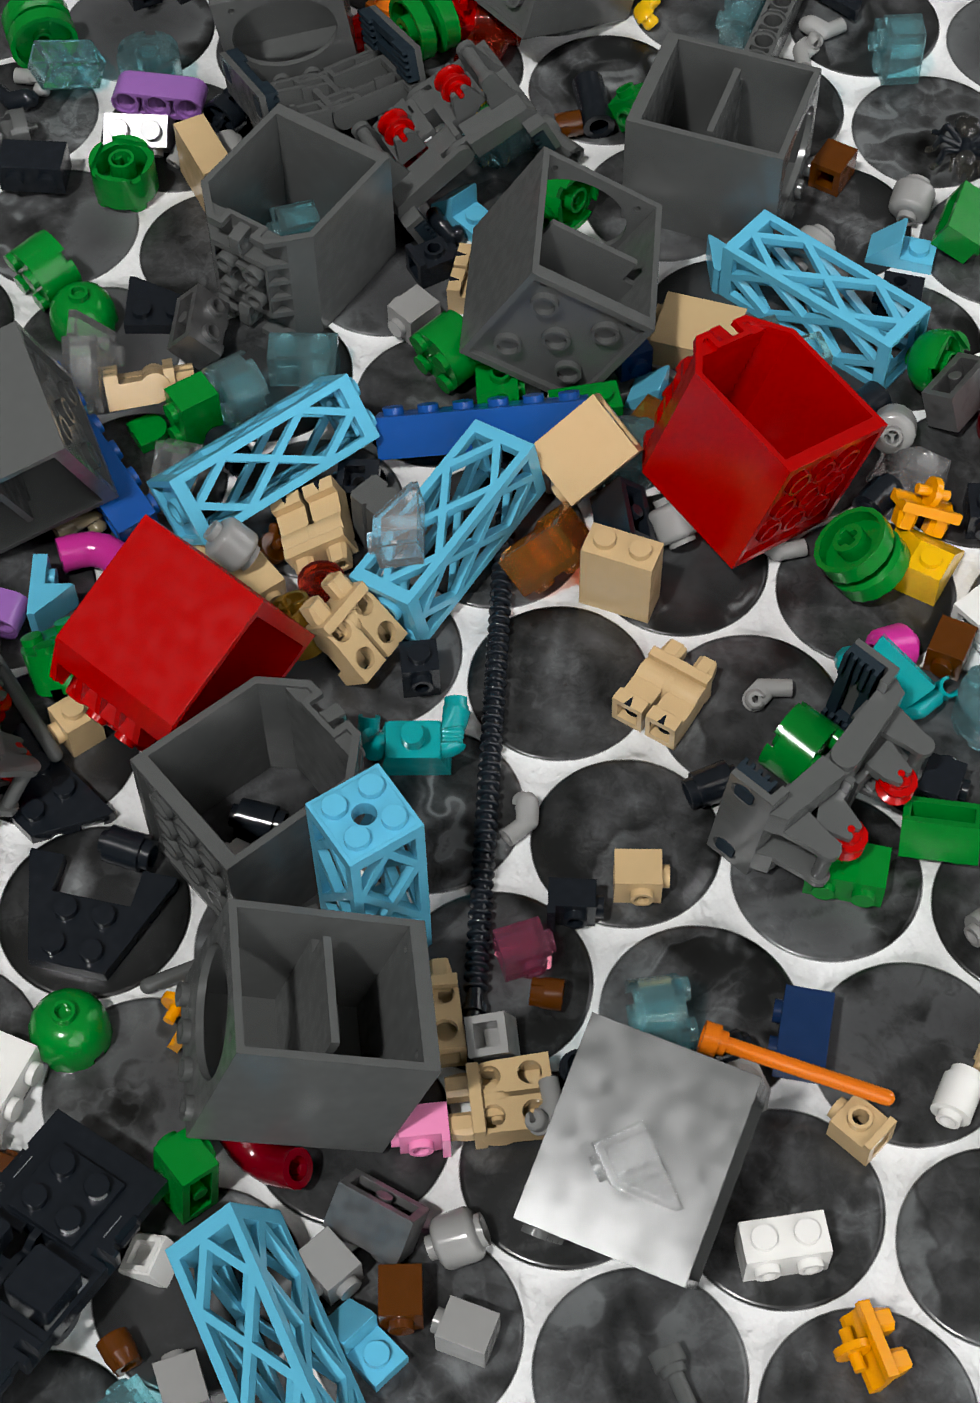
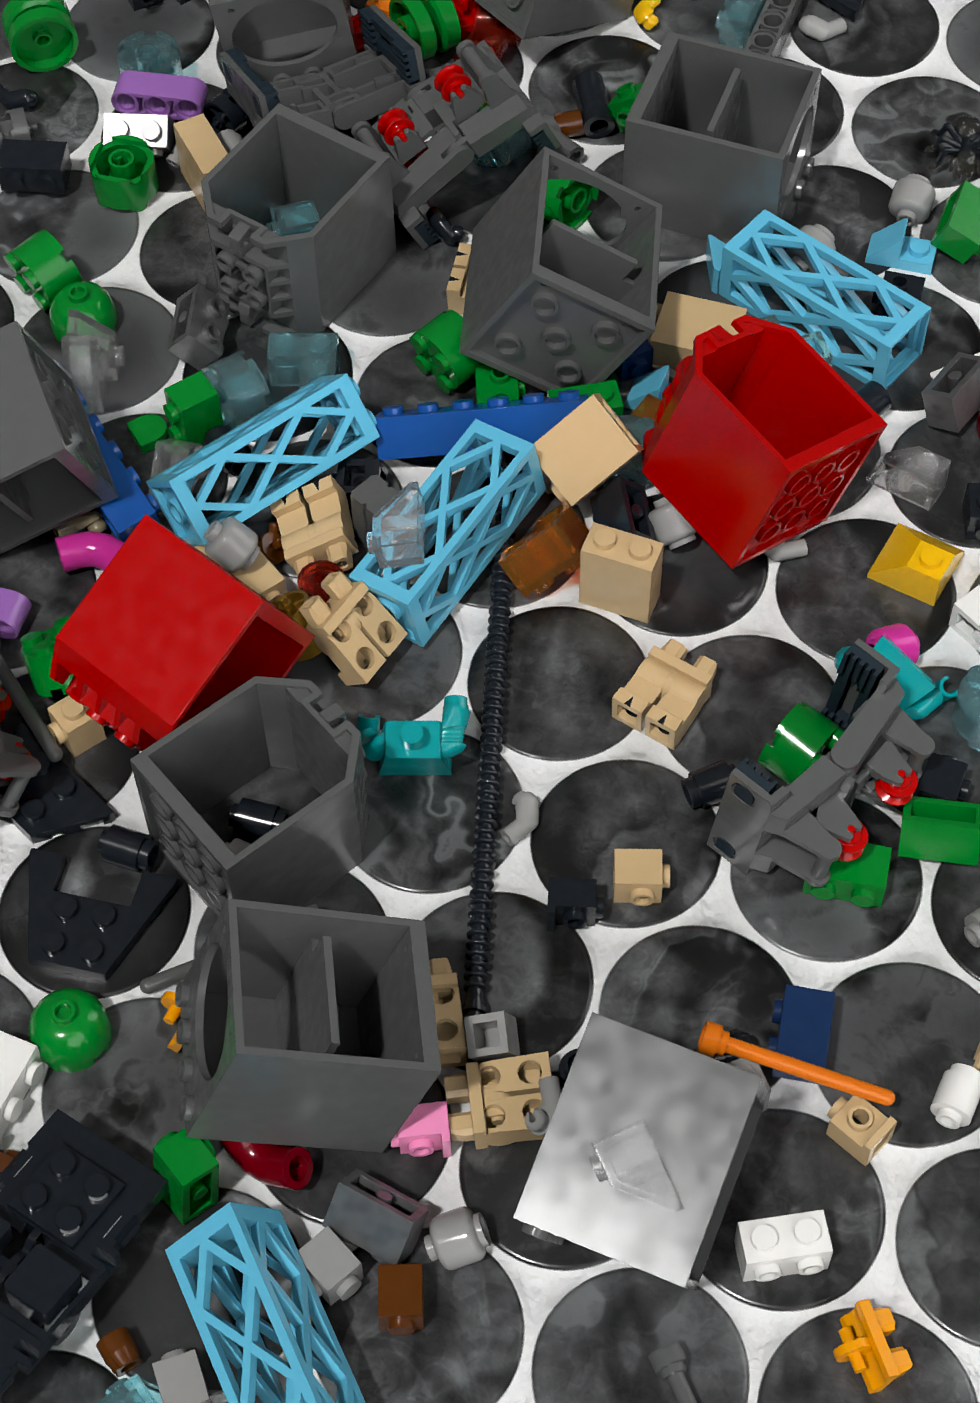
light grey arm [13,67,53,97] -> none
medium azure slope [26,554,79,632] -> none
clear light blue brick [27,40,106,90] -> none
tan hips [103,358,194,412] -> none
white slope [118,1232,174,1288] -> none
black wing [124,276,181,334] -> none
medium azure piece [305,763,432,947] -> none
medium azure slope [328,1298,409,1393] -> none
light grey brick [387,284,441,346] -> none
black brick [399,639,441,698] -> none
black brick [405,236,457,289] -> none
light grey brick [430,1295,501,1368] -> none
medium azure slope [431,183,488,242] -> none
clear pink brick [493,916,557,982] -> none
reddish brown hose [529,977,565,1012] -> none
clear light blue brick [625,973,699,1050] -> none
light grey arm [742,678,793,712] -> none
light grey arm [793,32,824,66] -> none
reddish brown brick [808,138,858,197] -> none
green wheel [813,506,910,602] -> none
black brick [852,473,903,517] -> none
clear light blue brick [868,13,927,86] -> none
light grey head [874,403,917,455] -> none
light orange hips [890,476,963,539] -> none
green cylinder [905,328,970,392] -> none
reddish brown brick [922,615,978,682] -> none

